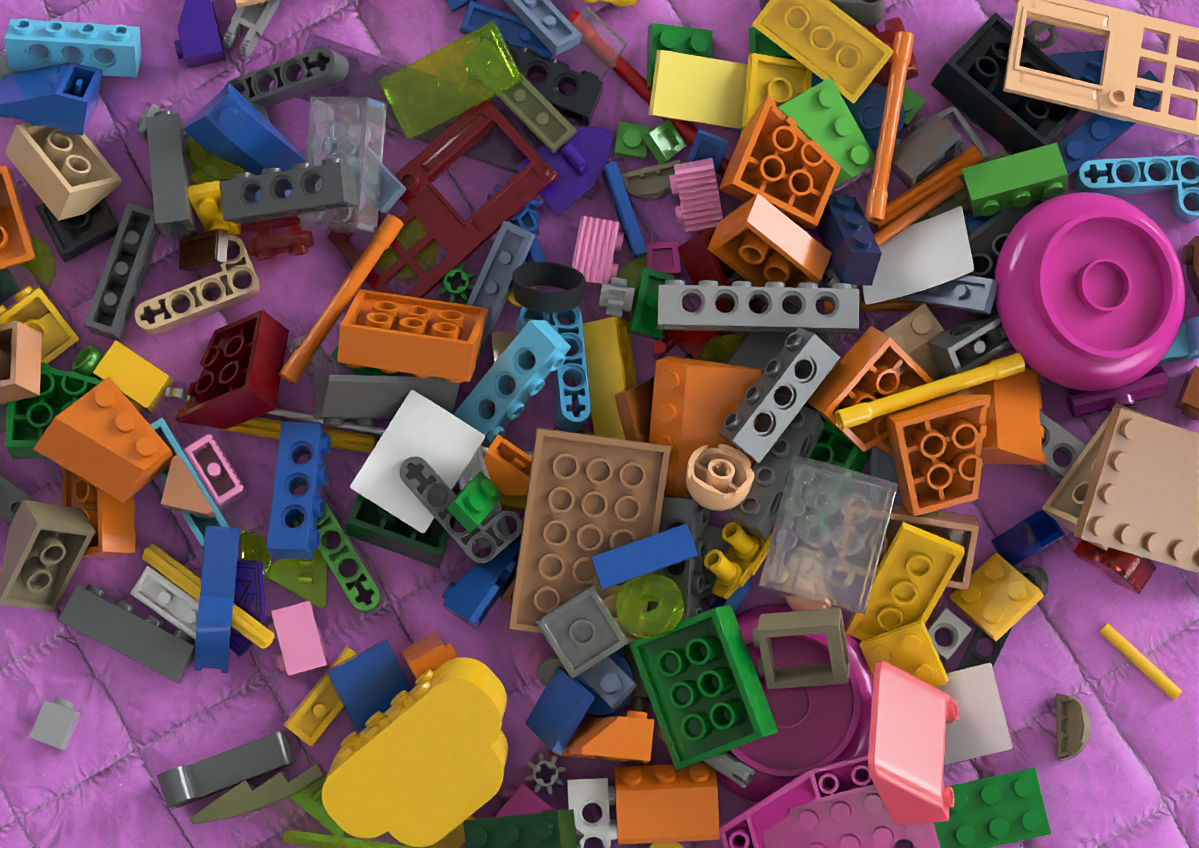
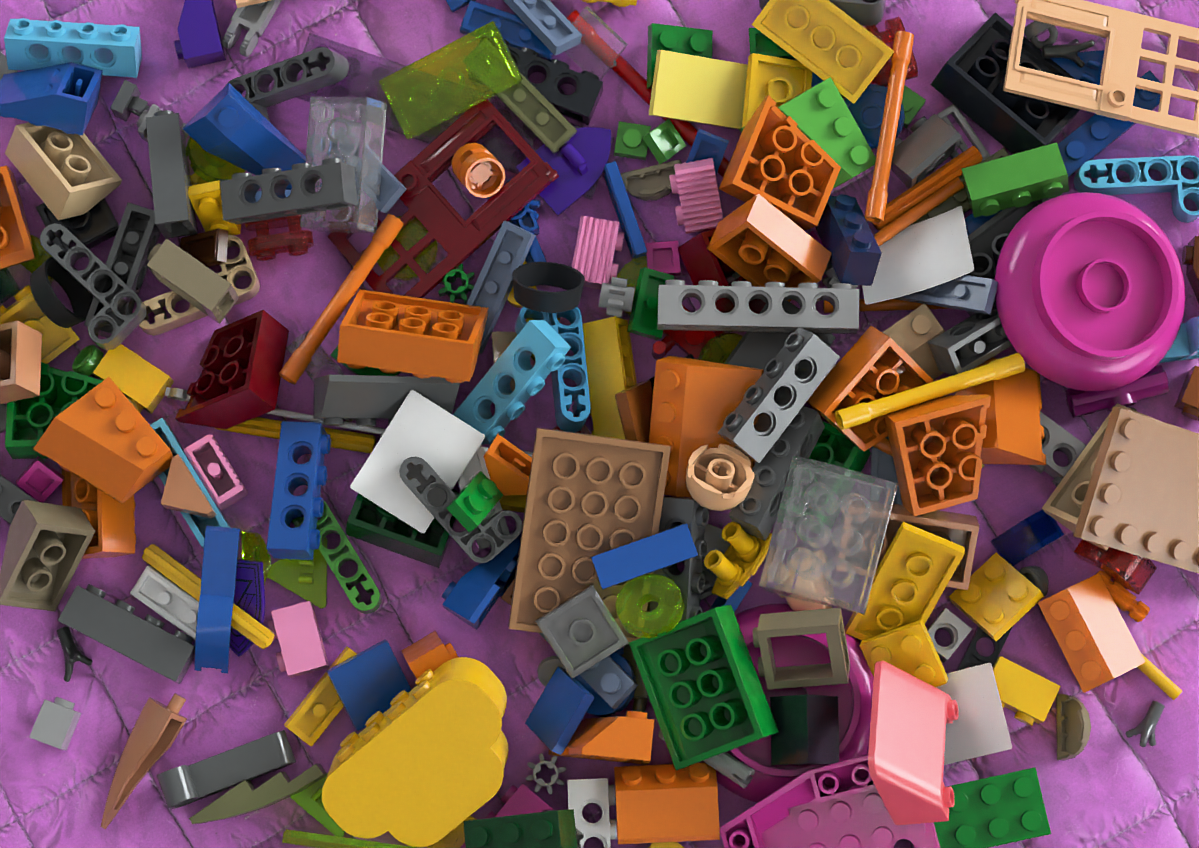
none -> dark pink plate [16,456,64,503]
none -> black tyre [30,257,93,328]
none -> dark grey beam [40,223,147,350]
none -> pearl dark grey bar [57,626,92,682]
none -> nougat piece [100,693,187,829]
none -> dark grey tile [110,80,150,121]
none -> dark tan window [147,238,239,324]
none -> orange wheel [451,143,506,198]
none -> black slope [770,694,839,765]
none -> yellow brick [993,656,1061,726]
none -> orange slope [1038,573,1145,693]
none -> pearl dark grey bar [1042,39,1095,68]
none -> orange axle [1095,570,1150,622]
none -> dark grey bar [1126,701,1165,747]

